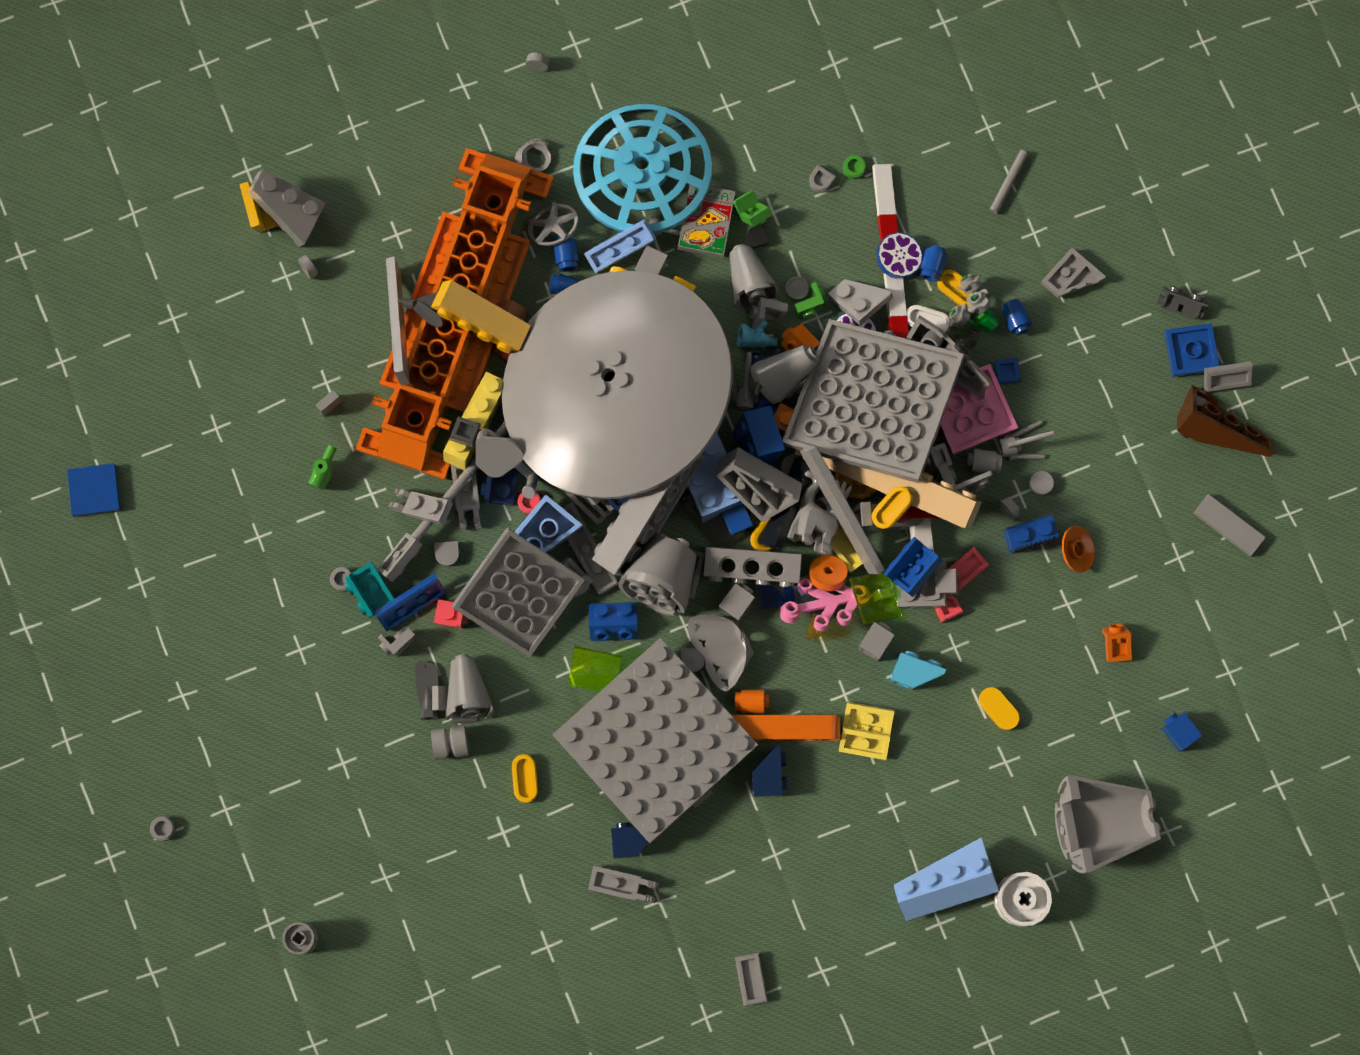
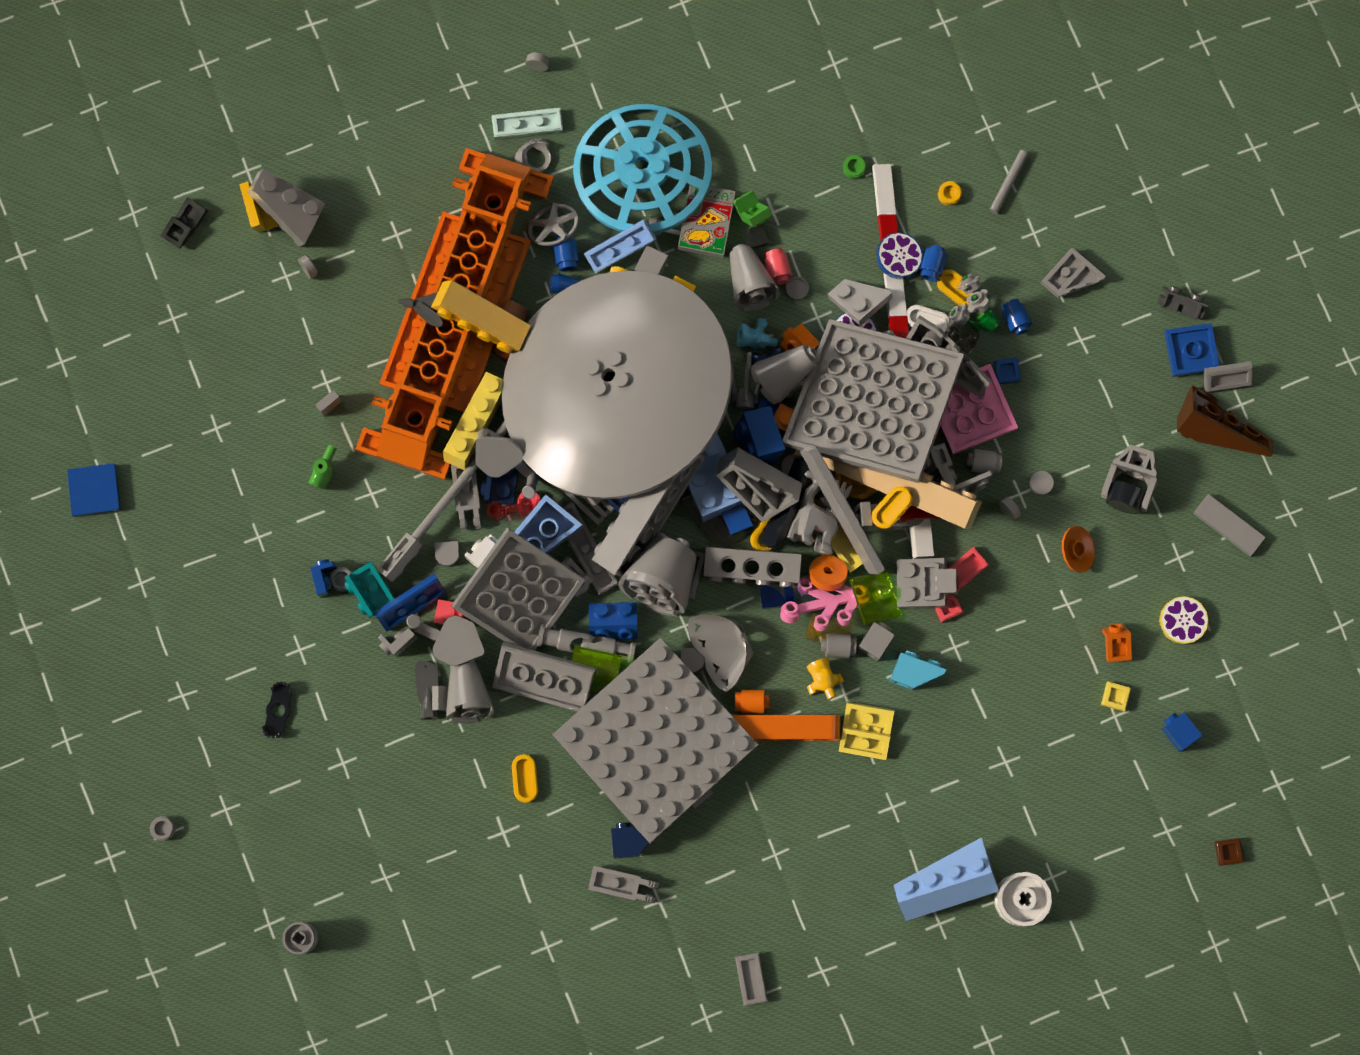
light grey tile [386,256,410,386] -> none
light grey hinge [388,488,453,525] -> none
light grey wheel [431,724,469,761] -> none
dark grey tile [450,416,481,448] -> none
light grey brick [718,583,755,622] -> none
light grey bracket [750,297,788,329] -> none
dark blue slope [752,747,787,798] -> none
bright green bracket [794,282,826,319] -> none
light grey tile [809,164,837,193] -> none
blue bracket [884,537,943,597] -> none
yellow tile [978,687,1019,730] -> none
light grey plant [999,421,1056,461] -> none
blue brick [1003,515,1059,553] -> none
light grey cone [1055,775,1161,873] -> none
none -> pearl dark grey slope [160,197,209,249]
none -> black piece [262,681,292,739]
none -> blue bracket [310,559,337,598]
none -> light grey piece [407,614,485,666]
none -> white brick [464,535,498,568]
none -> clear red bar [487,498,533,521]
none -> light aqua tile [492,108,563,140]
none -> light grey tile [492,642,596,712]
none -> light grey piece [537,624,636,664]
none -> coral brick [764,248,792,285]
none -> yellow piece [807,658,844,700]
none -> light grey brick [821,633,857,658]
none -> yellow tile [938,181,962,206]
none -> light grey piece [1101,444,1157,514]
none -> light yellow tile [1101,682,1131,712]
none -> tile [1159,596,1208,645]
none -> reddish brown tile [1214,838,1244,866]

